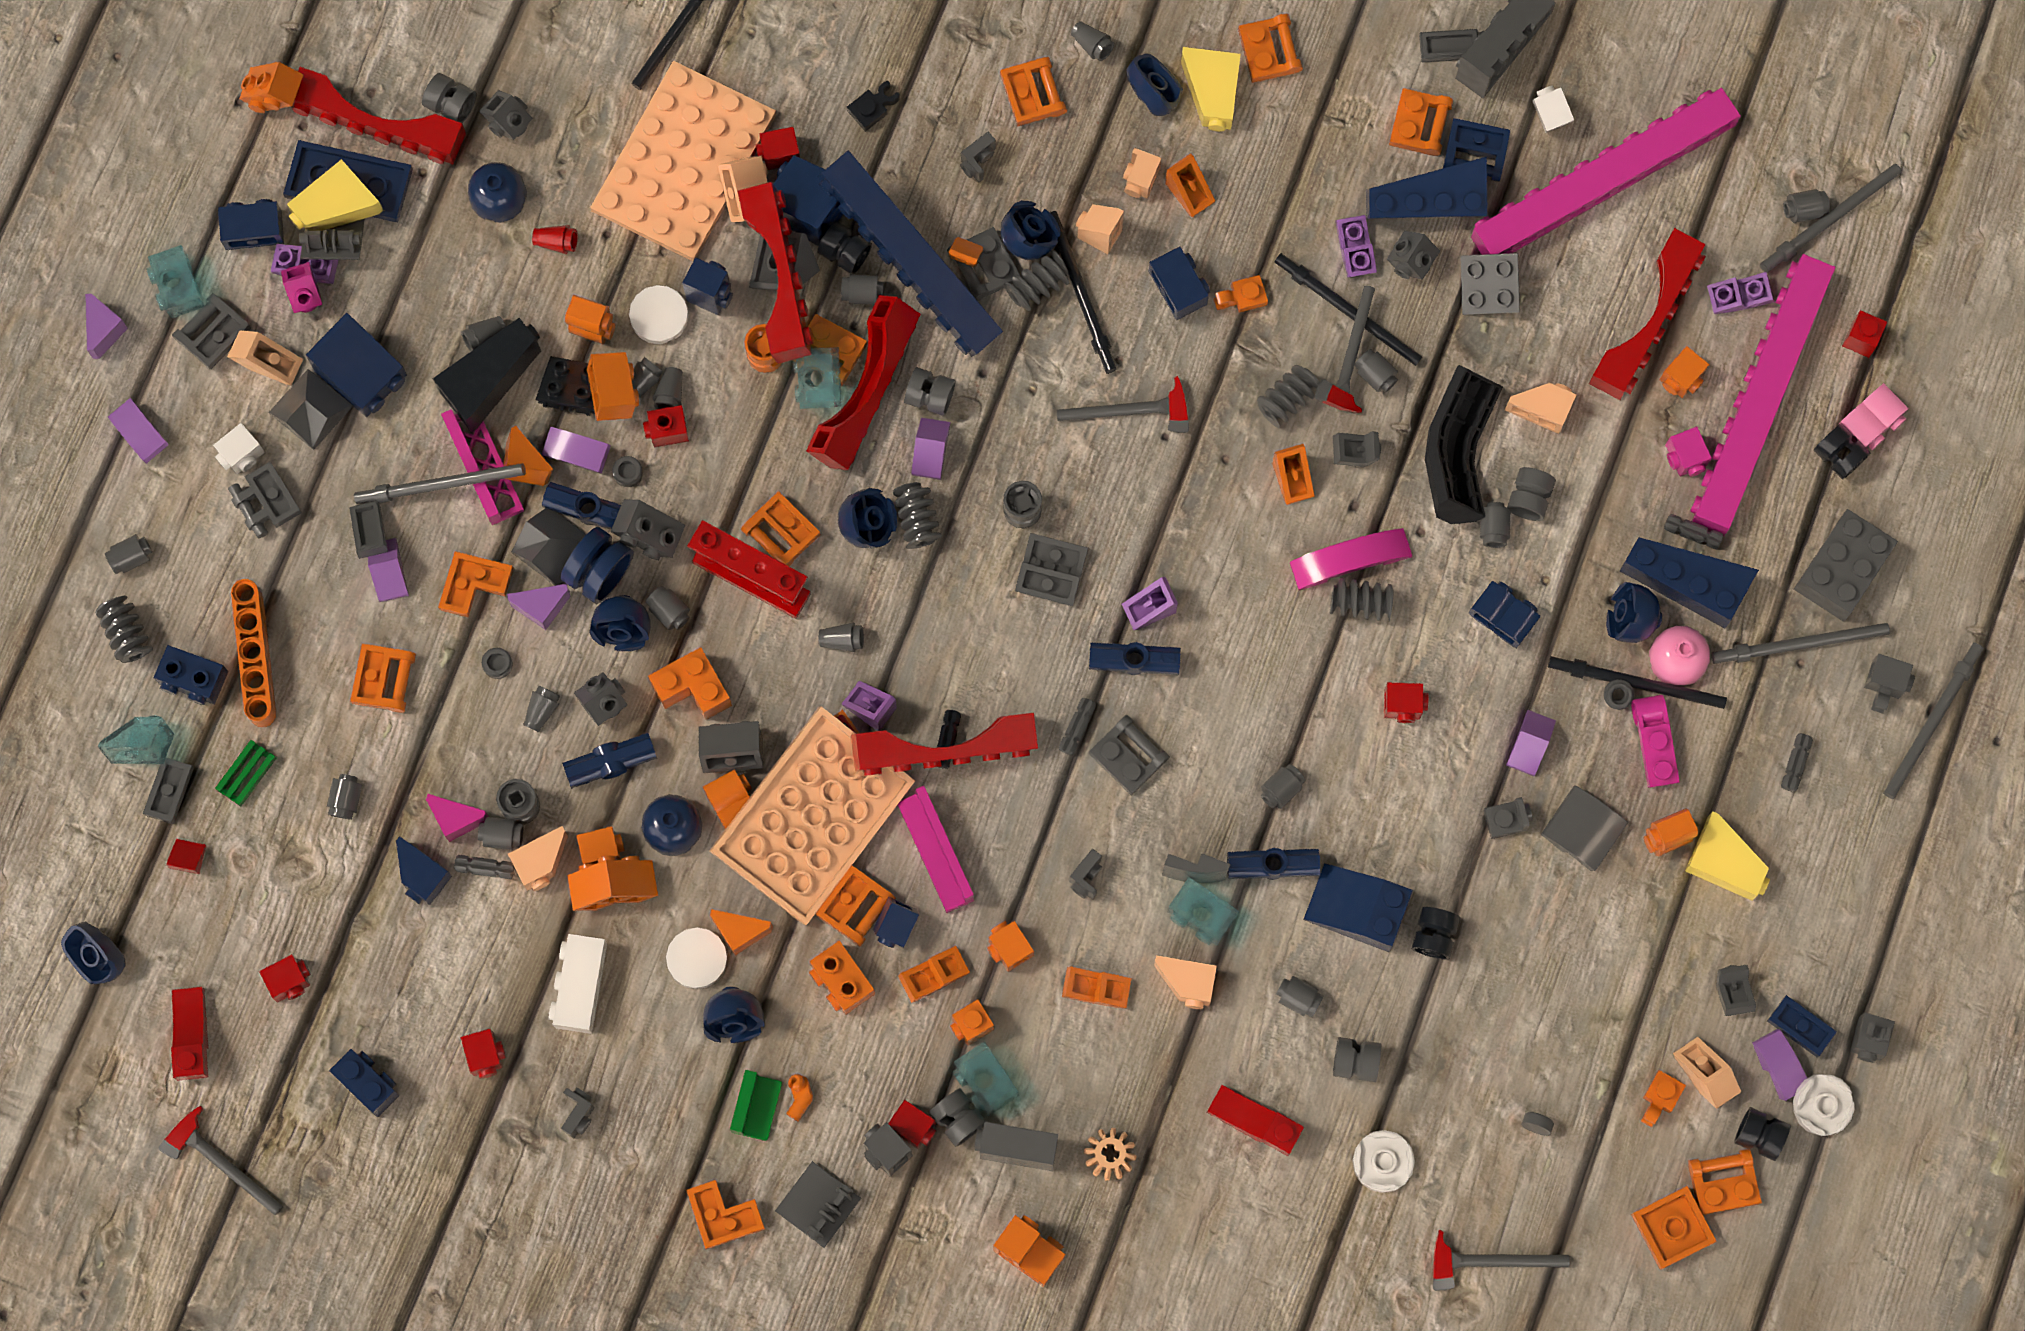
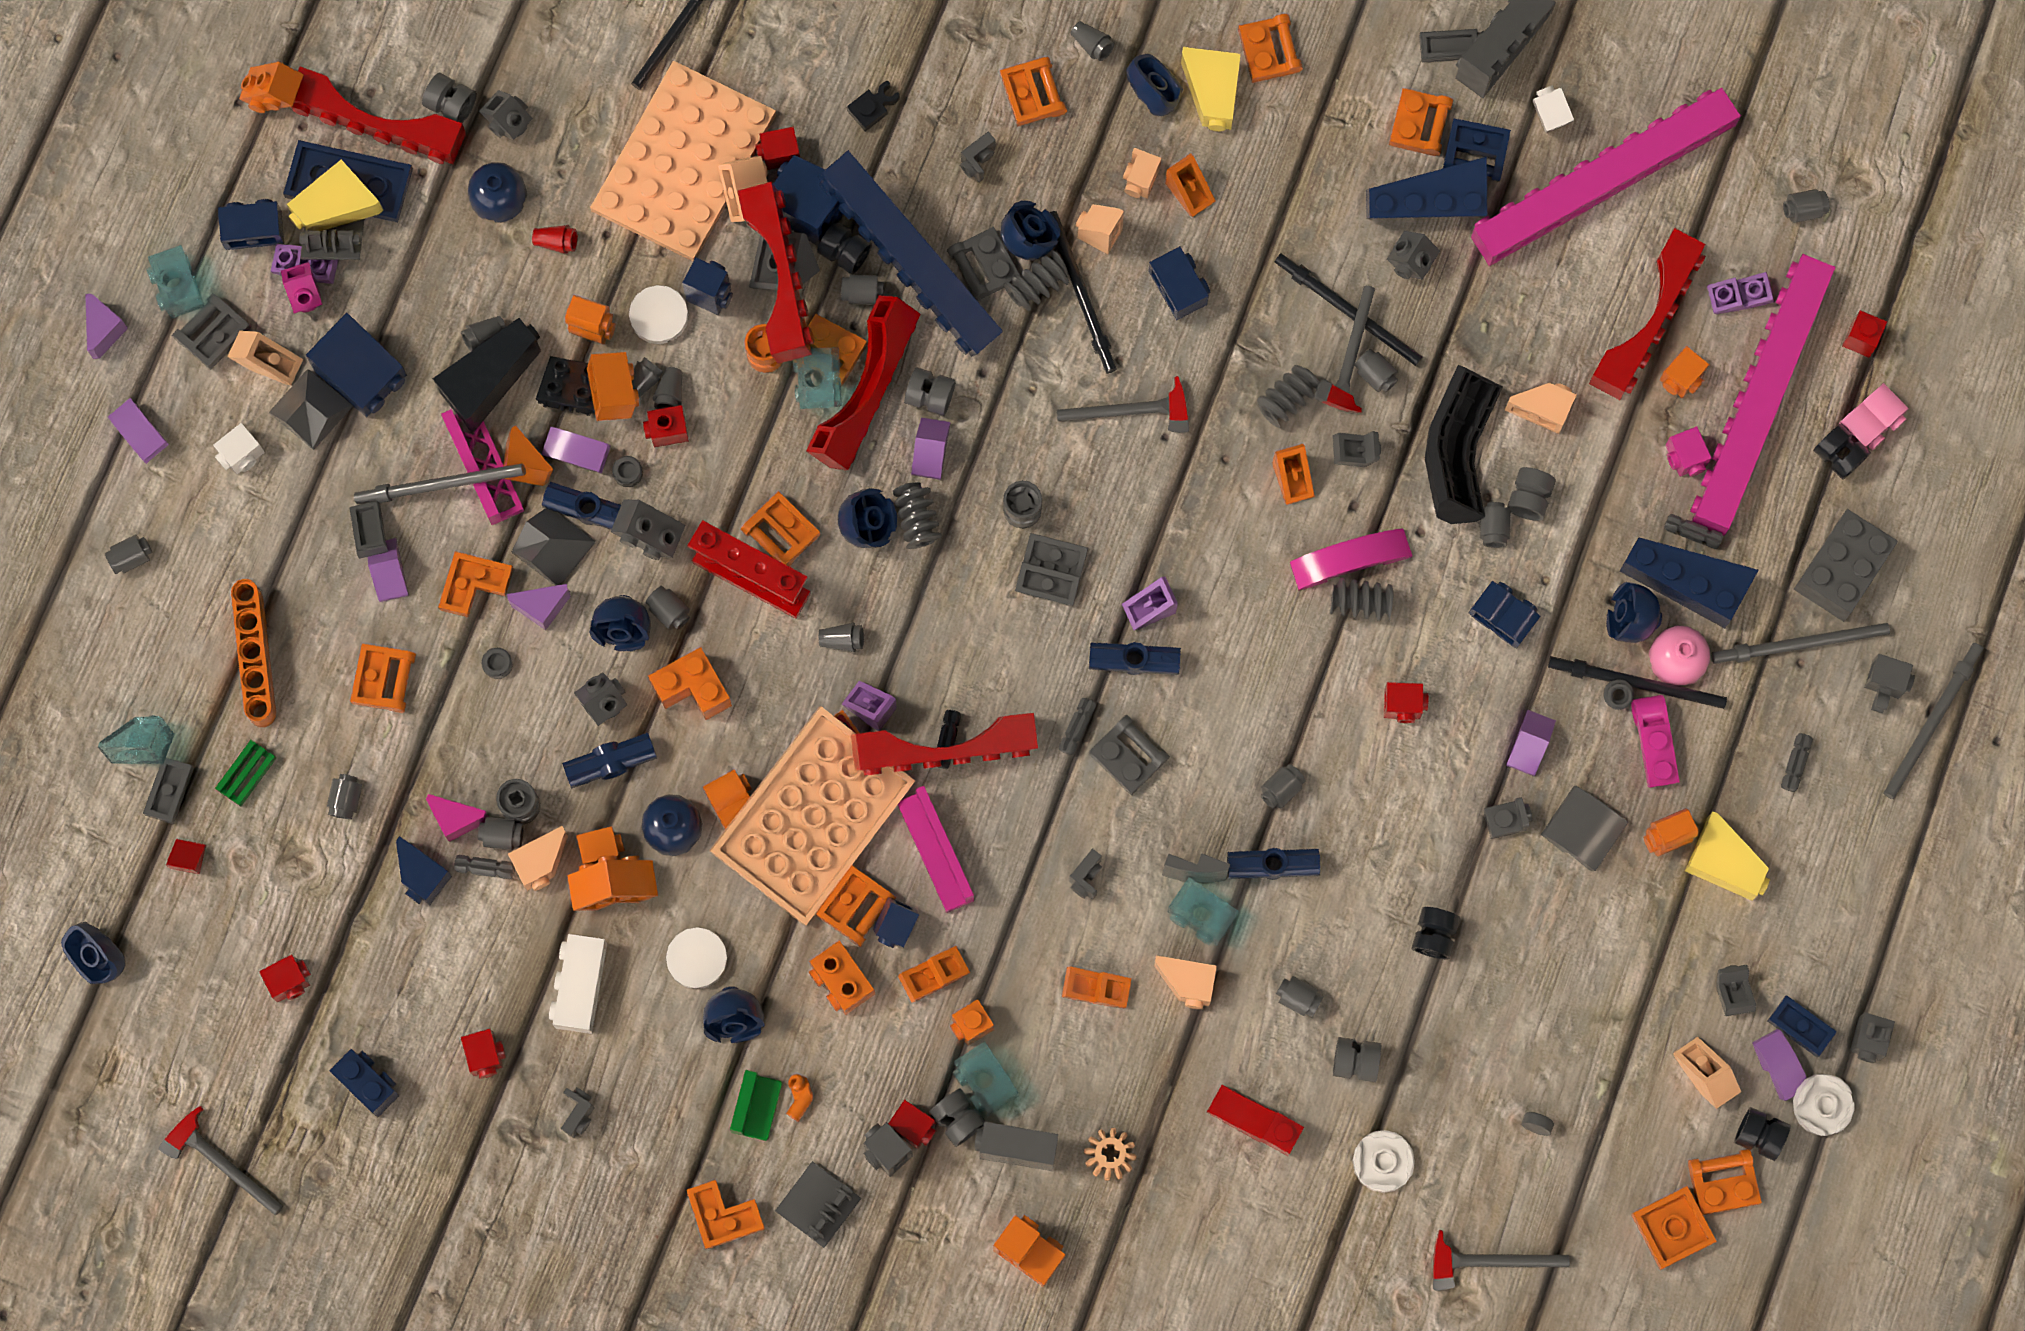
dark grey piece [95,595,153,663] -> none
dark blue brick [153,645,229,705] -> none
red slope [171,987,209,1081] -> none
dark grey plate [228,462,302,539] -> none
dark grey cone [523,686,560,732] -> none
dark blue wheel [561,527,634,605] -> none
dark grey brick [699,721,763,773] -> none
orange slope [710,909,773,955] -> none
orange slope [948,237,983,267] -> none
orange brick [987,921,1034,972] -> none
orange plate [1213,275,1268,313] -> none
dark blue slope [1303,863,1413,952] -> none
medium lavender slope [1335,215,1377,278] -> none
hinge [1461,253,1520,315] -> none
orange plate [1641,1070,1686,1127] -> none
dark grey bar [1760,164,1902,273] -> none

